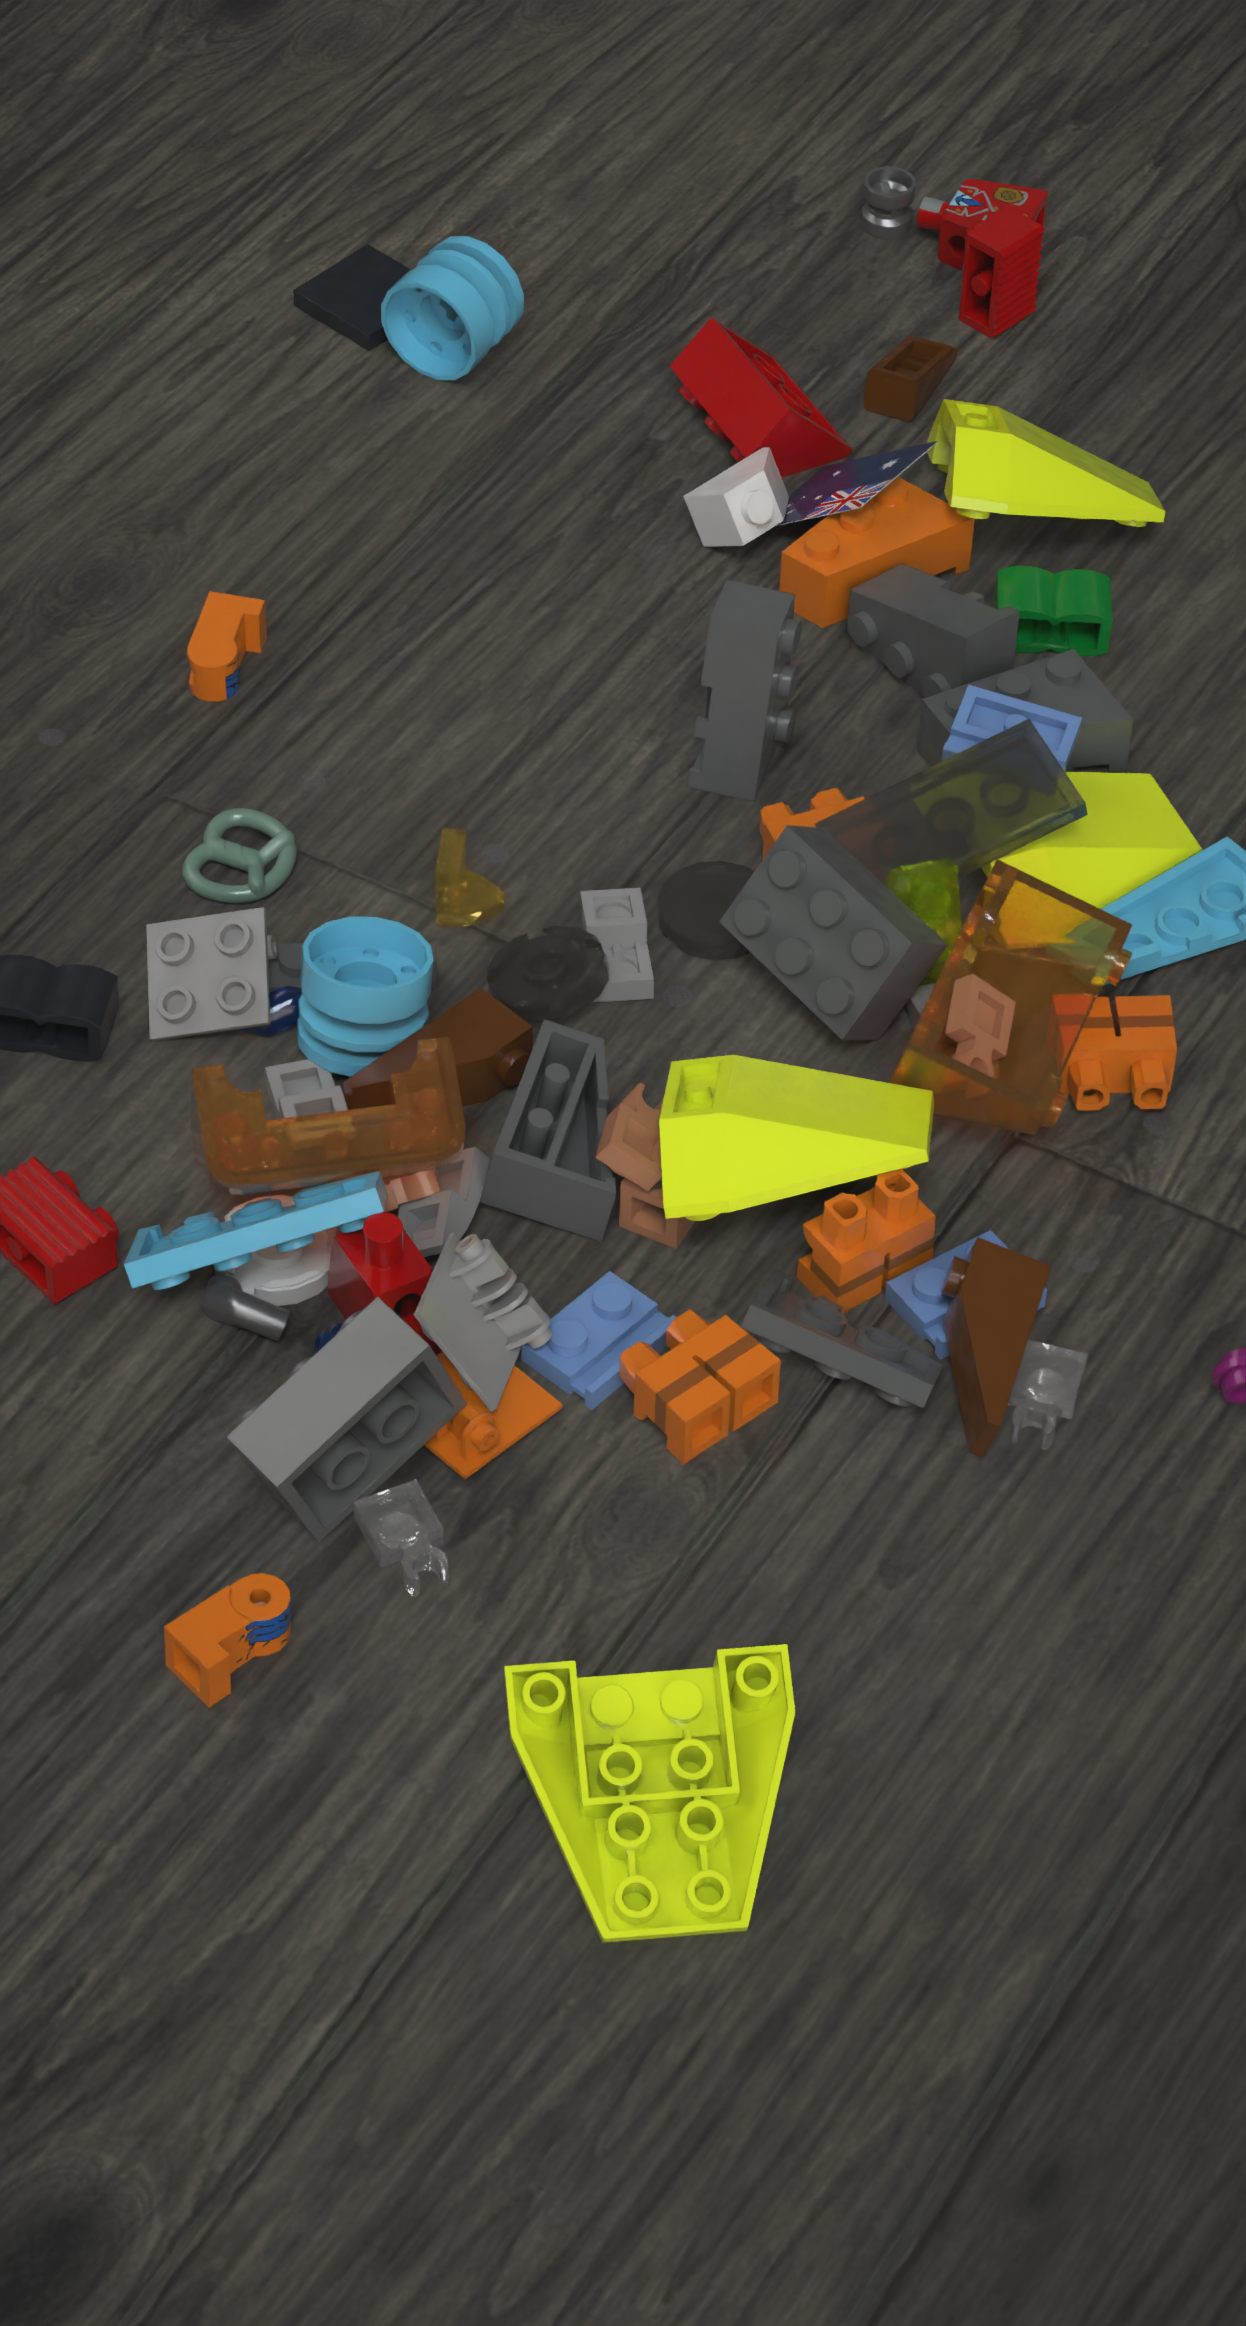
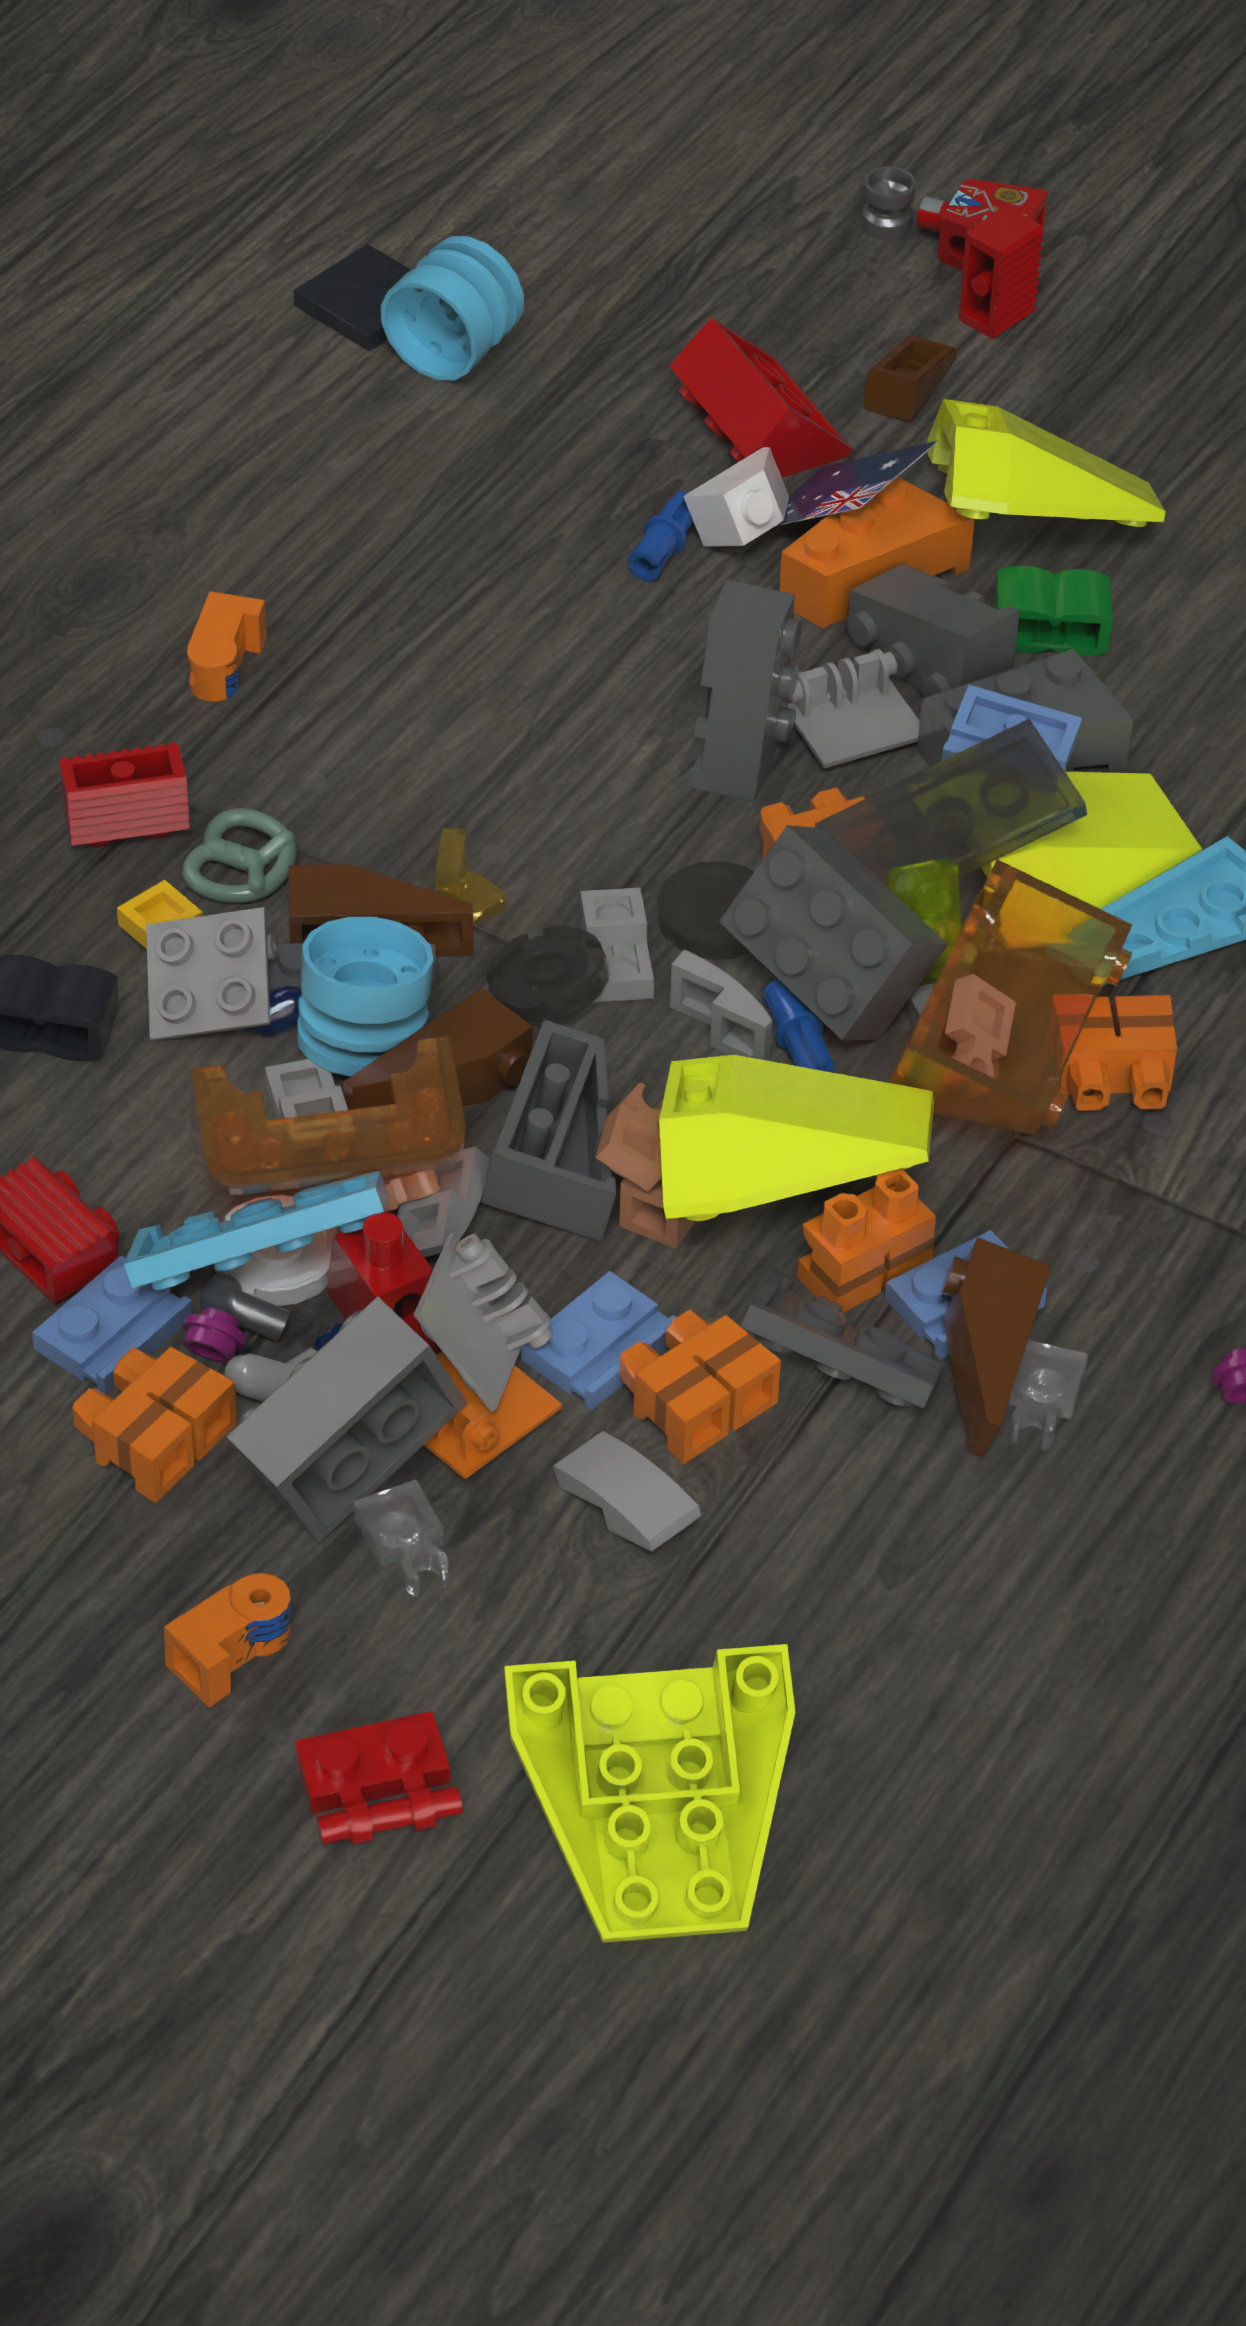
none -> medium blue plate [32,1255,193,1394]
none -> red brick [59,742,190,847]
none -> orange hips [72,1346,237,1504]
none -> yellow plate [117,880,203,949]
none -> magenta plate [182,1308,248,1364]
none -> light grey arm [224,1348,317,1402]
none -> reddish brown slope [289,864,473,957]
none -> red plate [295,1711,463,1845]
none -> light grey slope [553,1431,701,1552]
none -> blue axle [627,490,693,581]
none -> light grey slope [670,949,772,1061]
none -> blue axle [763,979,835,1073]
none -> light grey hinge [788,649,920,768]

